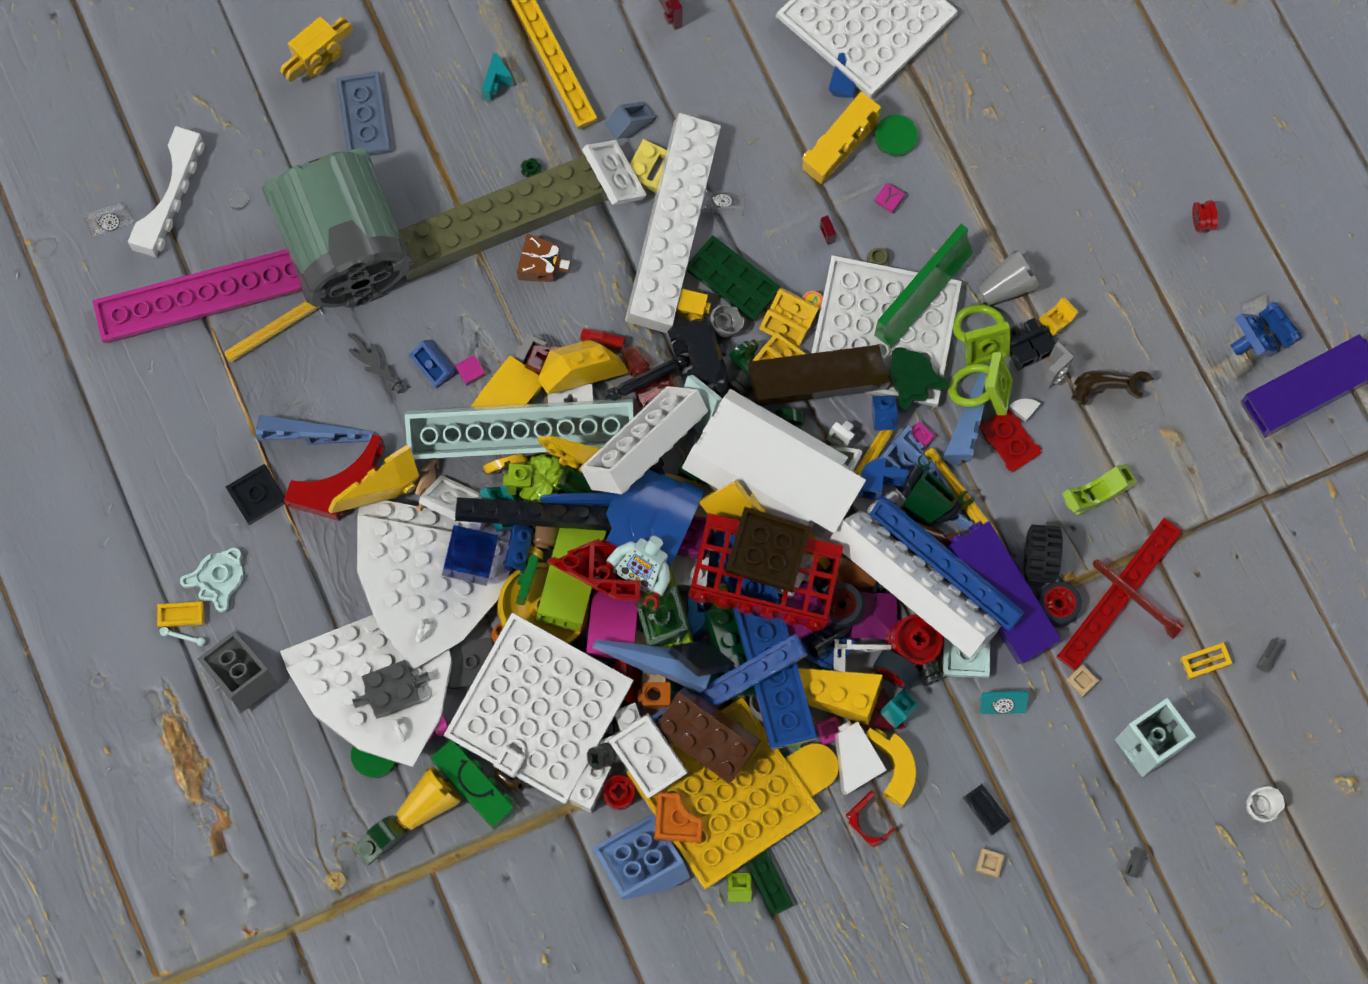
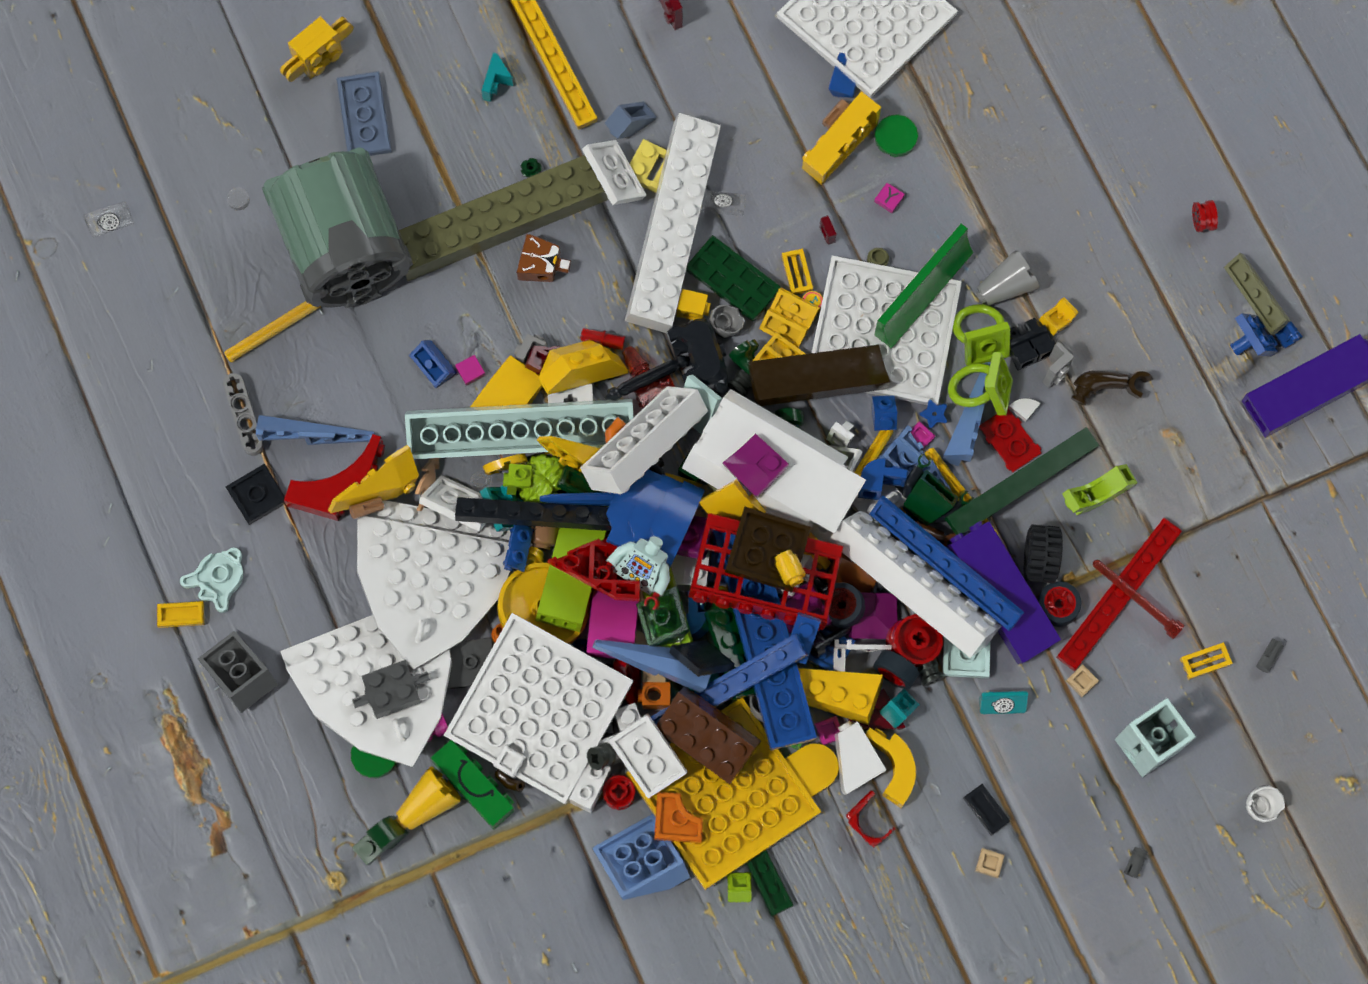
dark pink plate [92,249,302,343] -> none
white arch [128,126,205,258] -> none
light aqua hinge [160,627,206,646] -> none
dark grey piece [348,333,404,394] -> none
clear blue piece [442,525,499,586] -> none
green plate [515,555,539,606] -> none
dark green tile [888,347,949,411] -> none
none -> light grey beam [223,373,264,456]
none -> medium nougat piece [349,497,384,519]
none -> orange arm [605,417,626,443]
none -> magenta plate [722,433,789,498]
none -> yellow brick [775,550,806,587]
none -> yellow tile [781,248,813,295]
none -> blue plate [790,612,821,664]
none -> medium nougat piece [822,99,849,129]
none -> blue plate [919,399,947,428]
none -> dark green tile [945,427,1099,535]
none -> olive tile [1224,253,1290,335]

